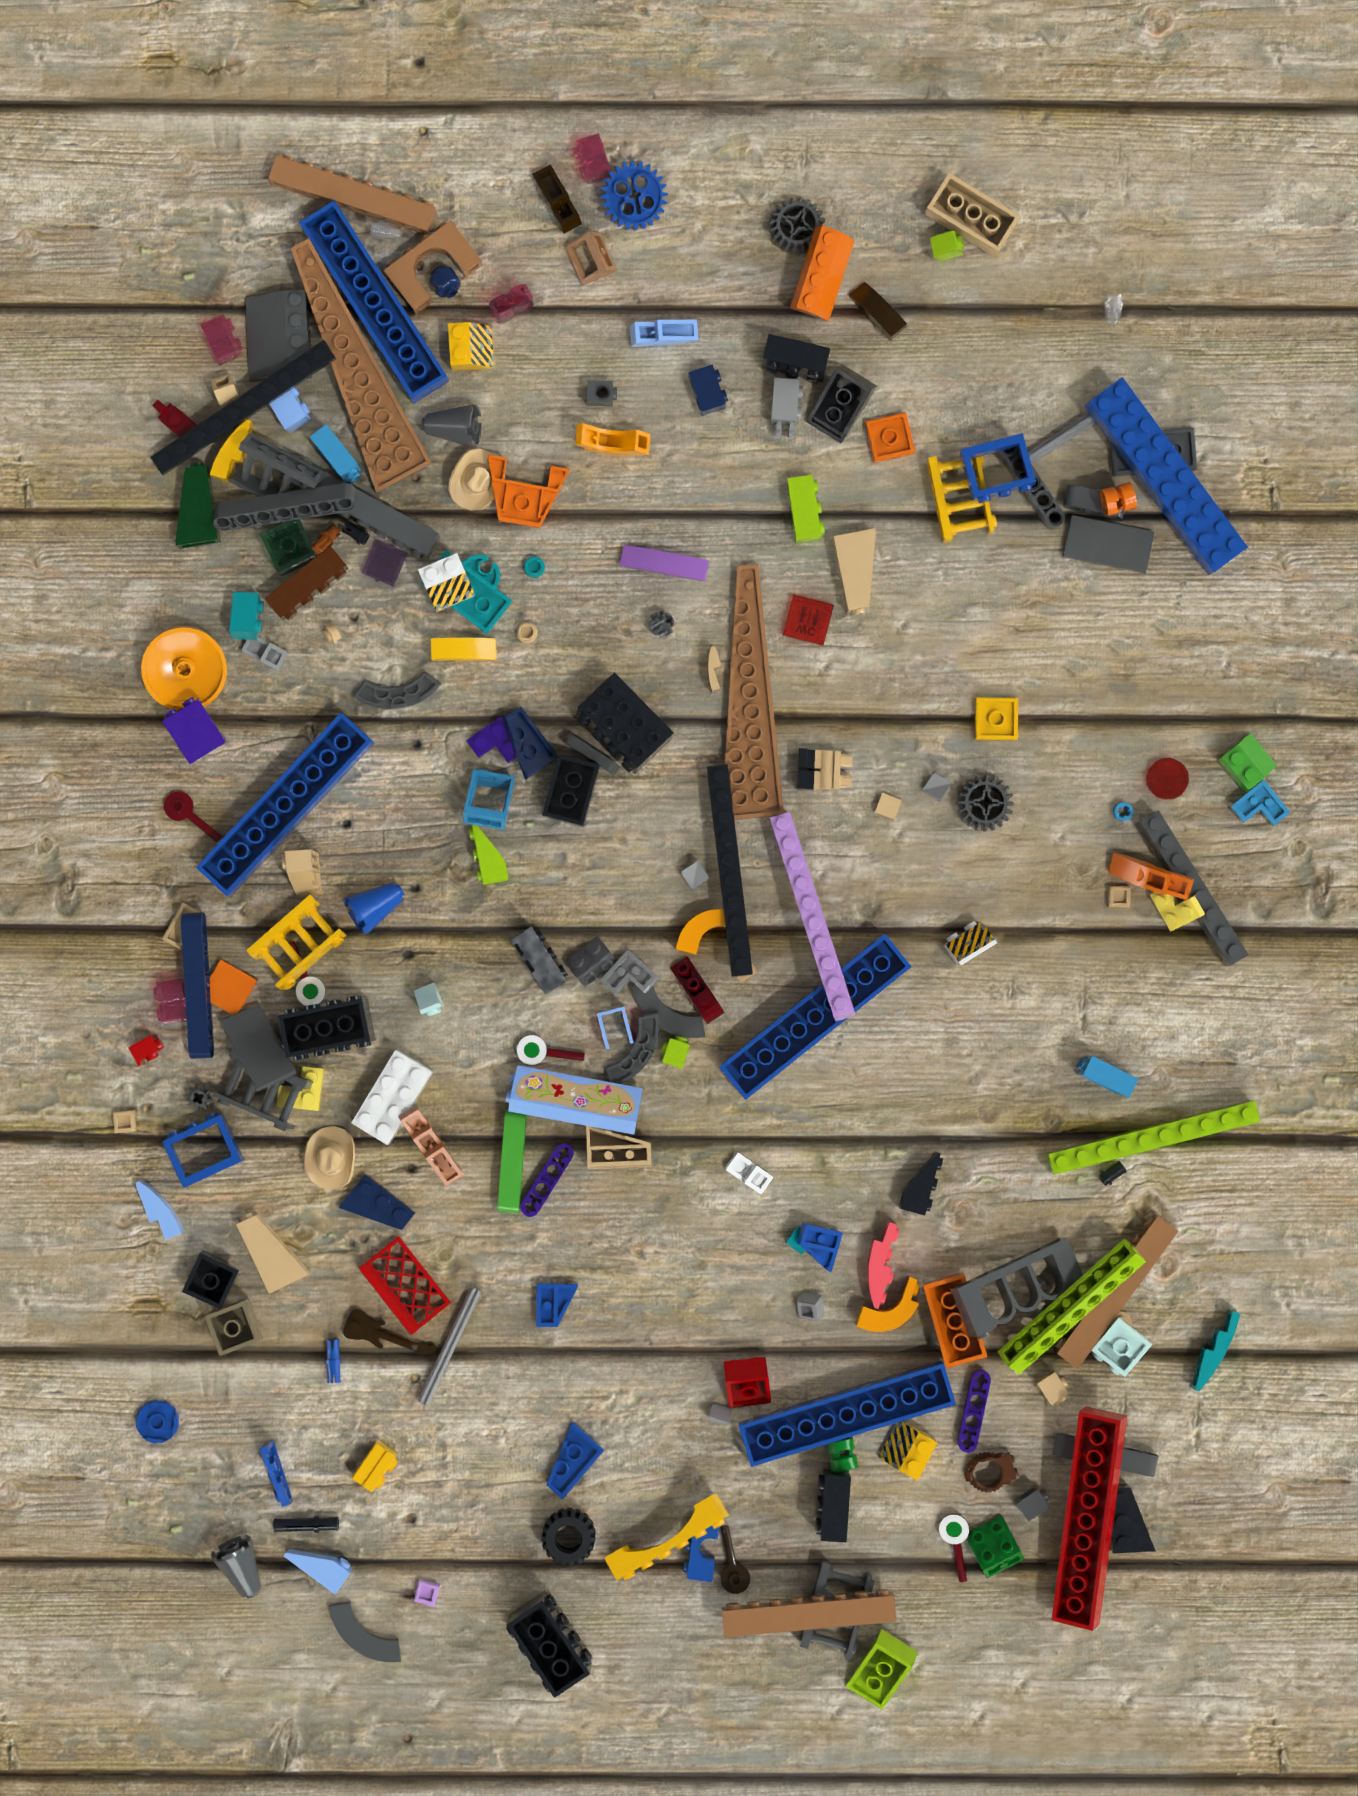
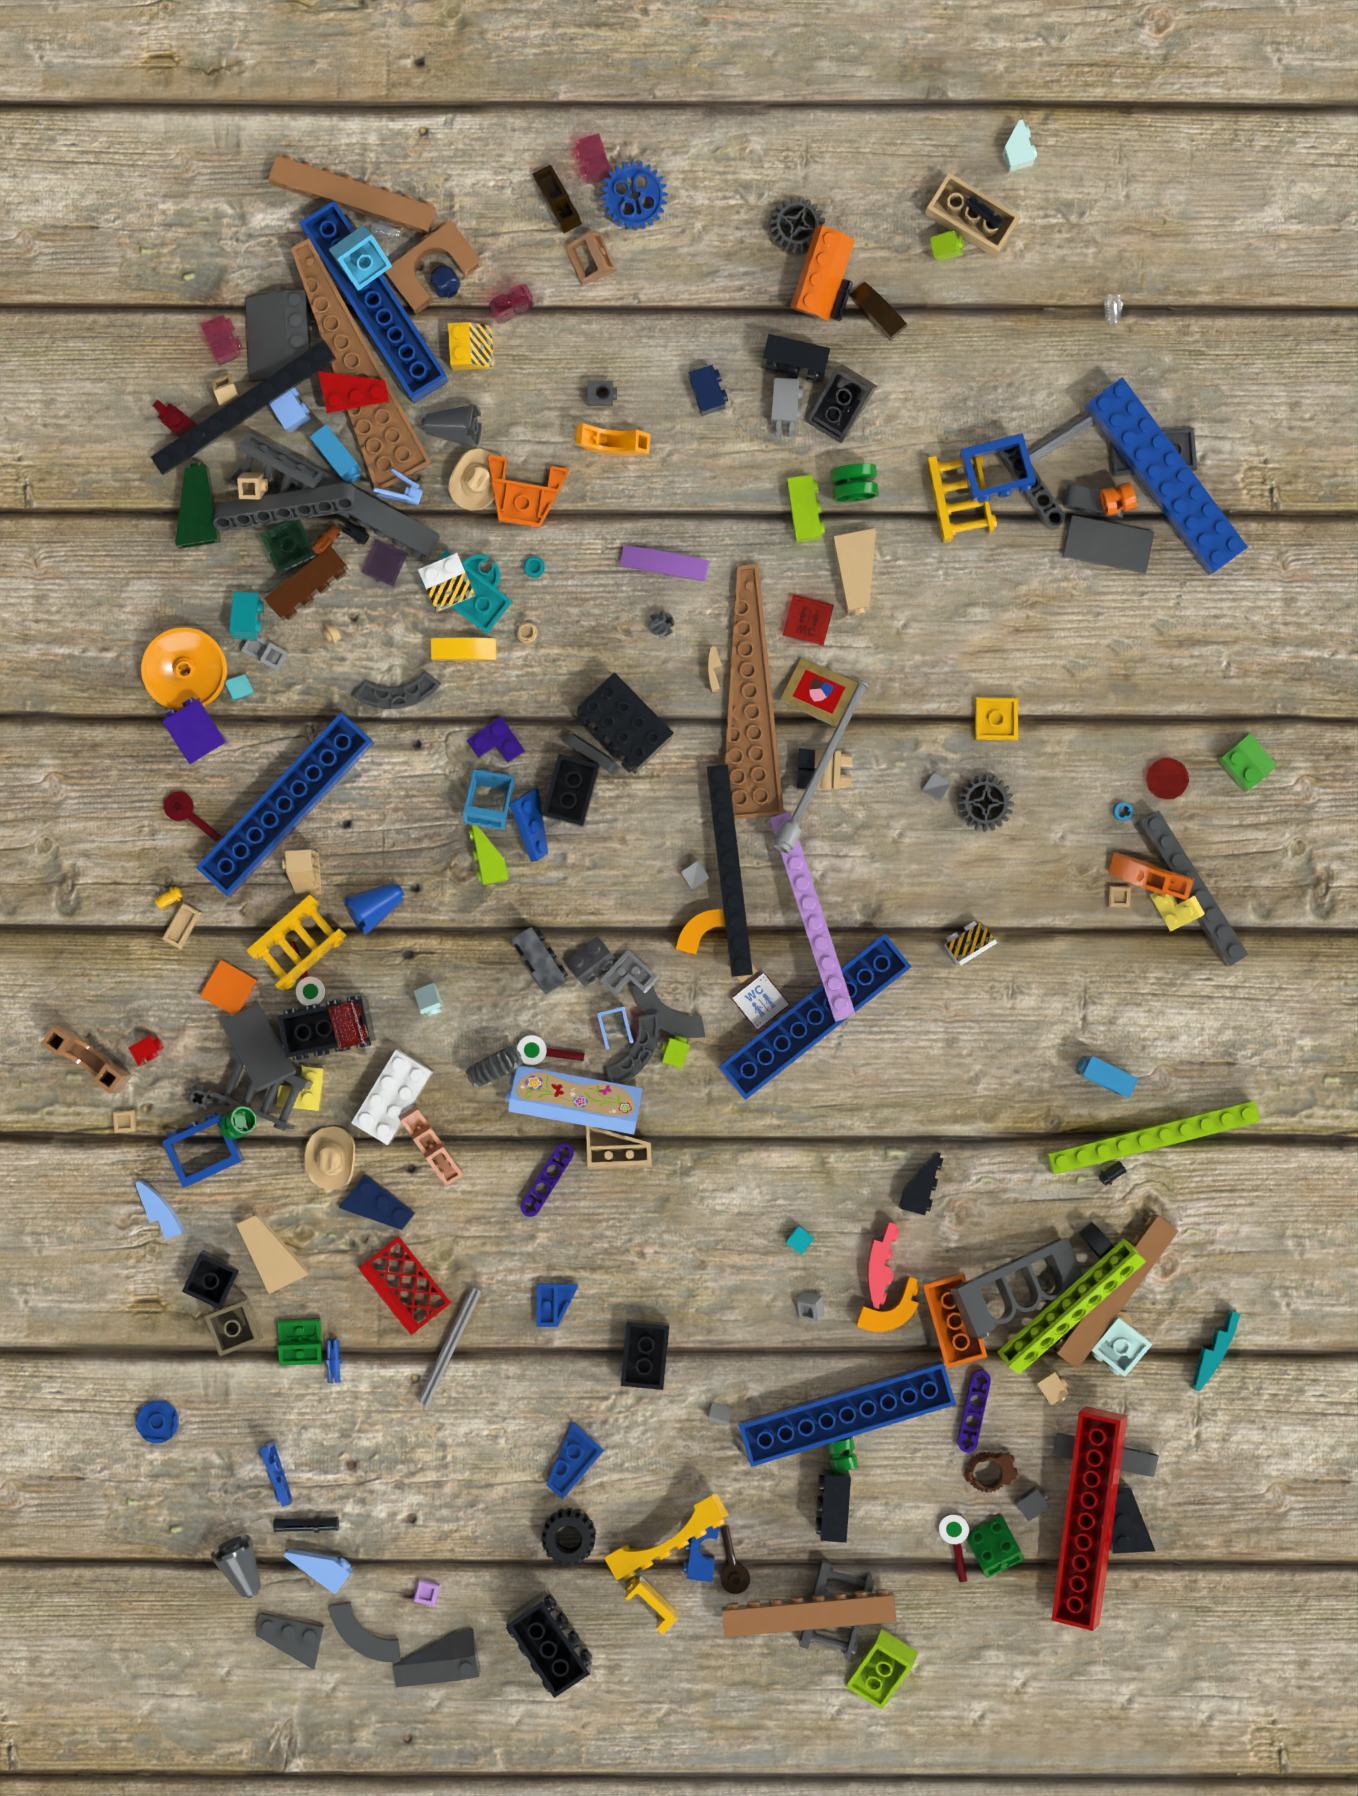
clear pink brick [154,979,187,1025] -> none
dark blue beam [181,912,214,1059] -> none
yellow slope [210,420,254,483] -> none
dark brown piece [343,1309,437,1354] -> none
yellow brick [351,1440,399,1492] -> none
bright green beam [498,1108,527,1214] -> none
dark blue wing [503,707,558,780] -> none
light blue slope [630,320,699,347] -> none
dark red slope [670,956,725,1024] -> none
red slope [723,1356,771,1408] -> none
white slope [724,1151,773,1195] -> none
blue wing [797,1223,843,1272] -> none
orange tile [865,412,915,463] -> none
tan tile [874,793,902,820] -> none
slope [878,1421,938,1481] -> none
dark azure plate [1230,780,1291,826] -> none
none -> medium nougat arch [40,1026,132,1094]
none -> yellow pin [155,886,183,910]
none -> green wheel [219,1106,257,1140]
none -> slope [225,674,254,702]
none -> tan brick [237,472,268,499]
none -> dark grey wing [256,1613,324,1670]
none -> green slope [277,1318,322,1366]
none -> red wing [318,371,389,414]
none -> clear red brick [328,1001,369,1050]
none -> medium azure slope [329,225,392,291]
none -> light blue plant [373,468,423,506]
none -> dark grey wedge [393,1629,481,1687]
none -> dark grey gear [466,1046,523,1087]
none -> blue wing [509,788,548,862]
none -> black brick [621,1319,670,1390]
none -> yellow panel [625,1575,677,1635]
none -> white tile [731,972,790,1031]
none -> flag [773,658,868,853]
none -> green wheel [830,463,879,502]
none -> black axle [831,279,853,321]
none -> black axle [966,195,1004,228]
none -> light aqua slope [1003,119,1037,172]
none -> black tyre [1079,1222,1114,1259]

